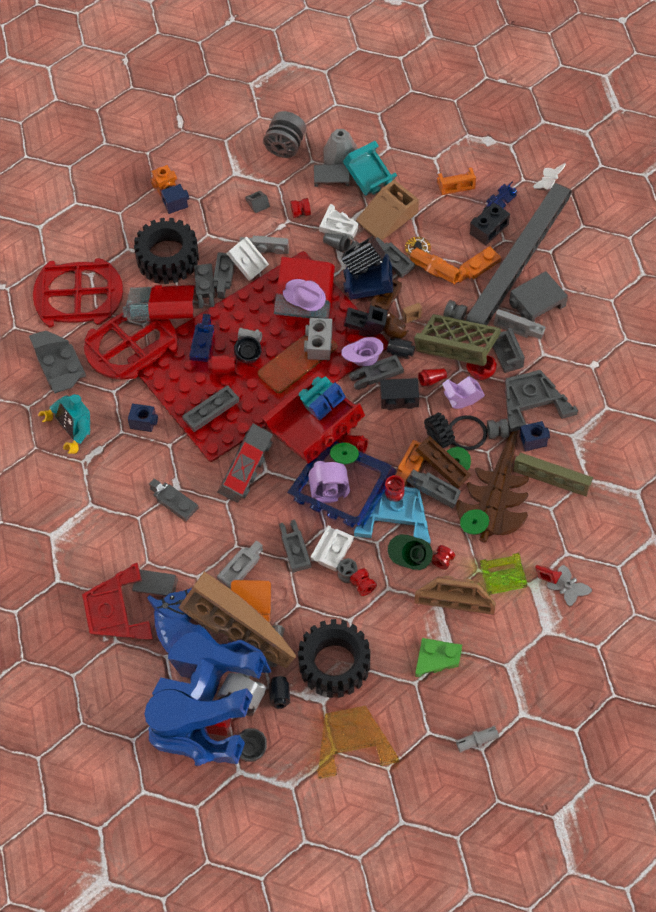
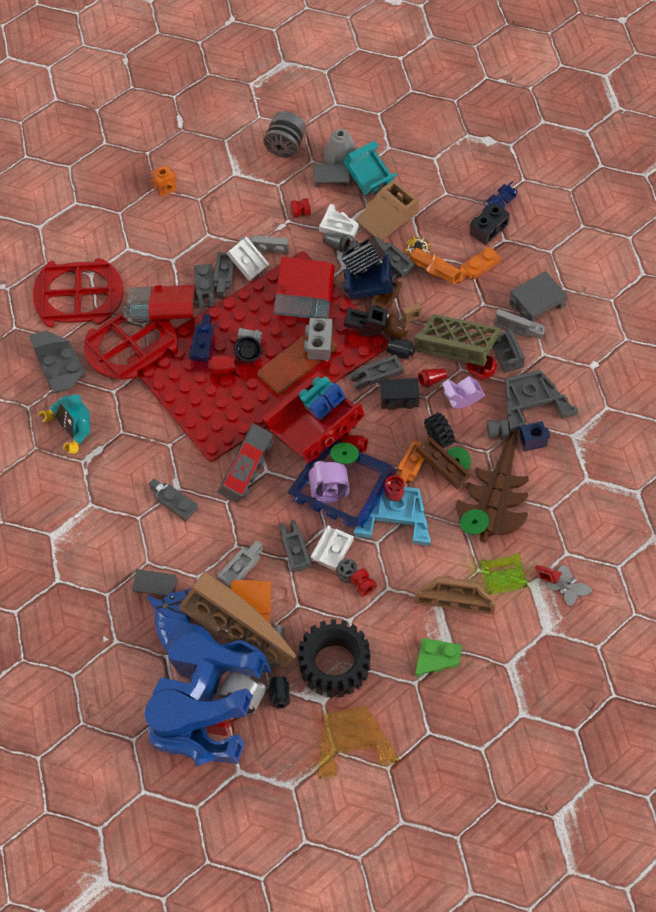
red wing [82,563,154,640] -> none
dark blue brick [128,403,158,432] -> none
black tyre [134,218,199,284] -> none
dark blue brick [161,184,190,214] -> none
dark grey plate [182,385,239,432] -> none
dark grey hair [239,728,267,762] -> none
dark grey slope [245,191,270,213] -> none
lavender piece [283,279,326,311] -> none
lavender piece [341,337,383,366] -> none
dark green piece [387,534,433,570] -> none
dark grey hinge [406,469,461,509] -> none
red wheel [431,545,456,570] -> none
orange hinge [437,167,476,195] -> none
dark grey wheel [443,300,467,320] -> none
black tyre [449,415,487,450] -> none
light grey pin [455,725,499,753] -> none
dark grey beam [466,183,572,325] -> none
olive fence [513,452,593,496] -> none
white piece [533,163,566,190] -> none

